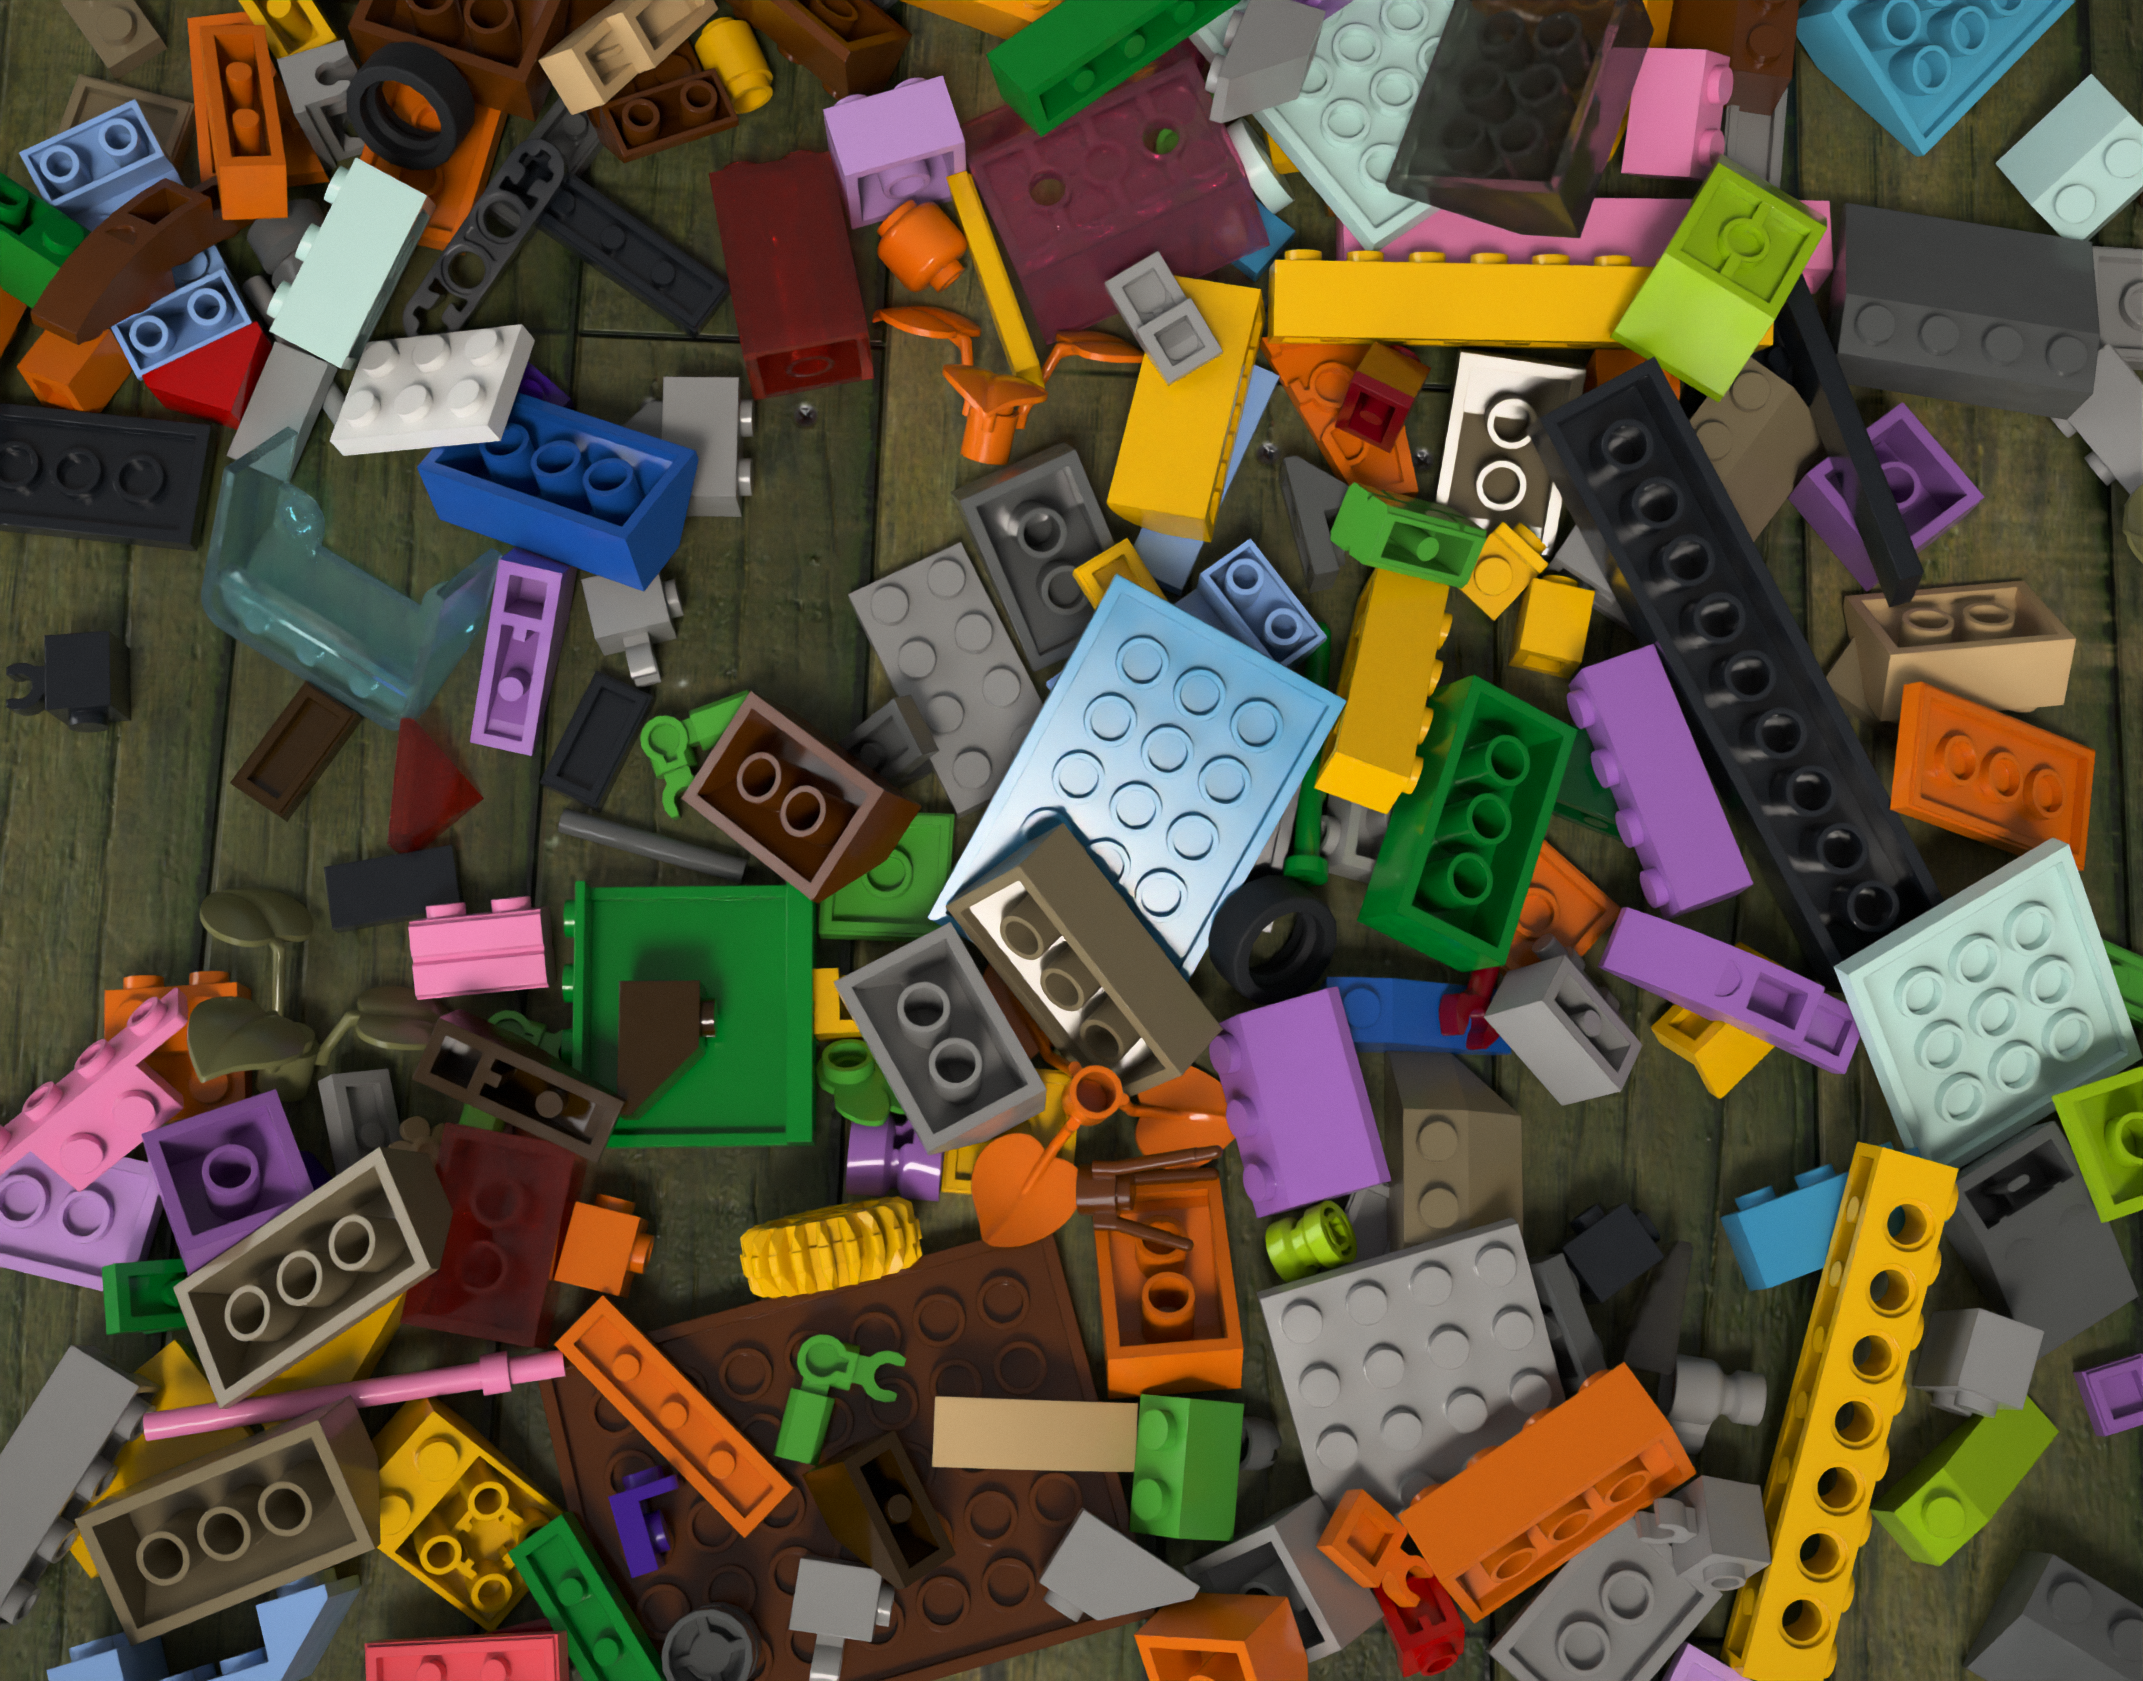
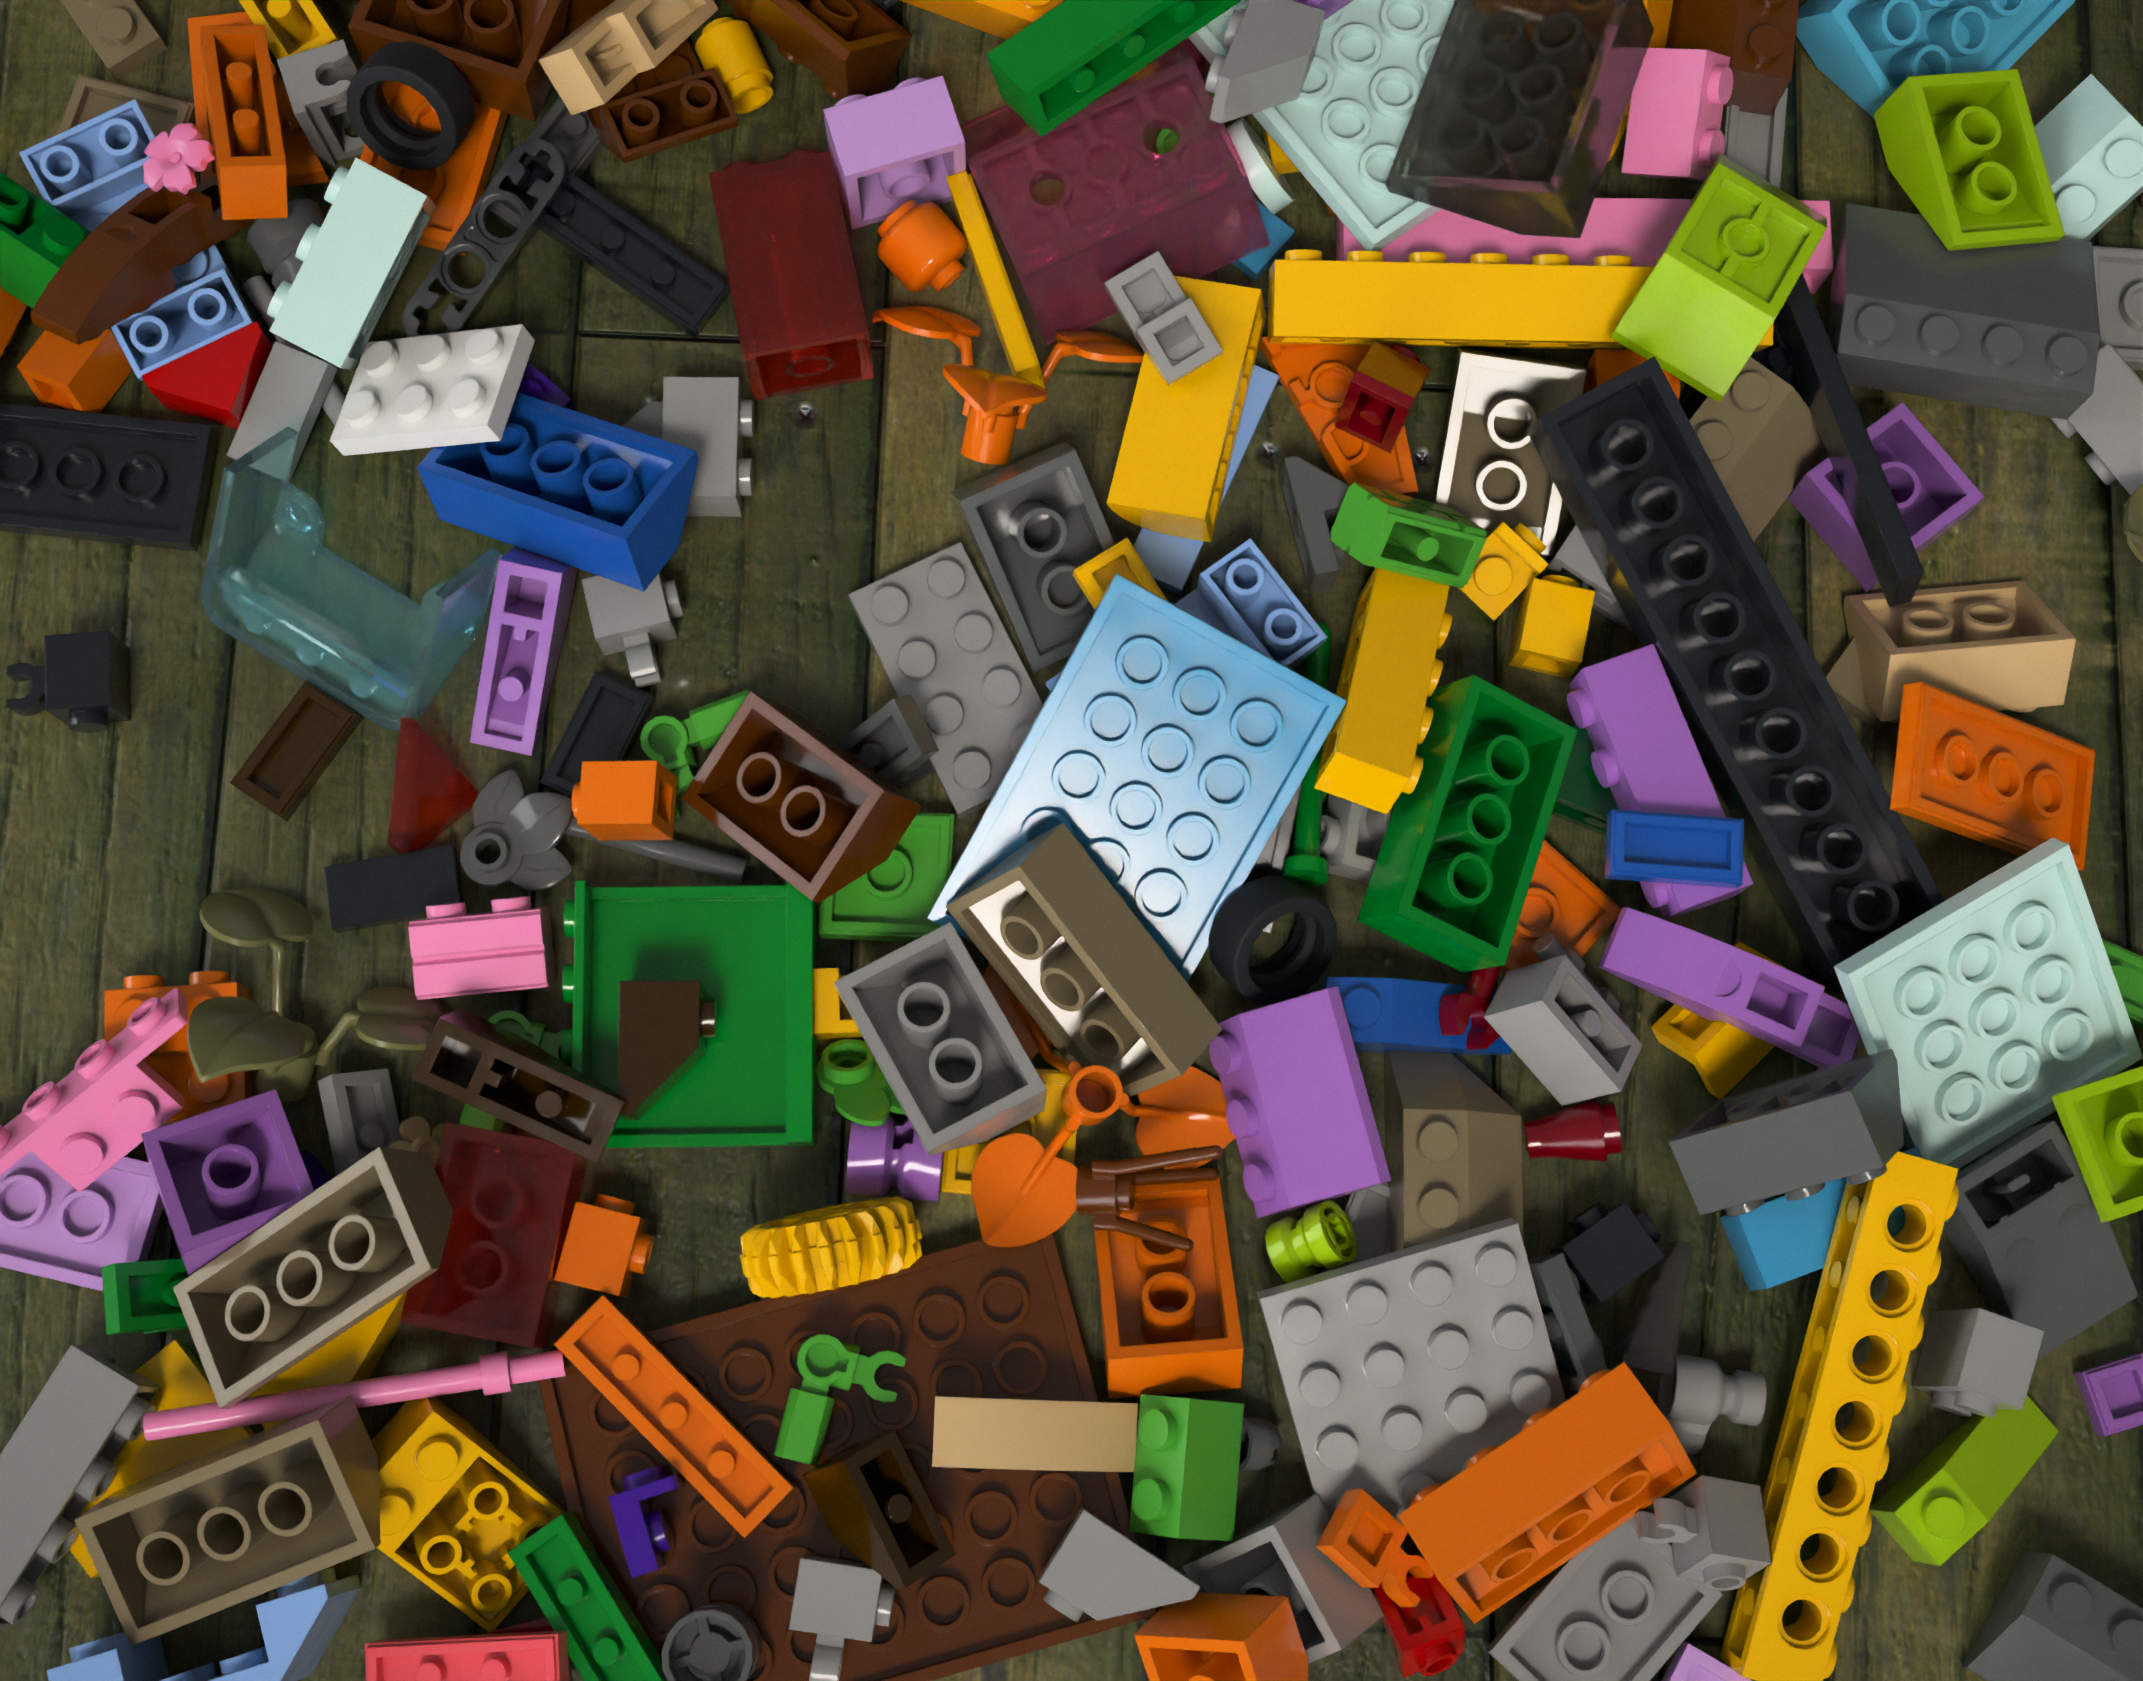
none -> bright pink plant [143,123,215,195]
none -> dark grey plate [460,770,573,891]
none -> orange brick [572,760,678,841]
none -> dark red cone [1523,1098,1622,1162]
none -> blue tile [1605,809,1744,888]
none -> dark grey slope [1669,1049,1904,1217]
none -> lime slope [1873,69,2065,251]

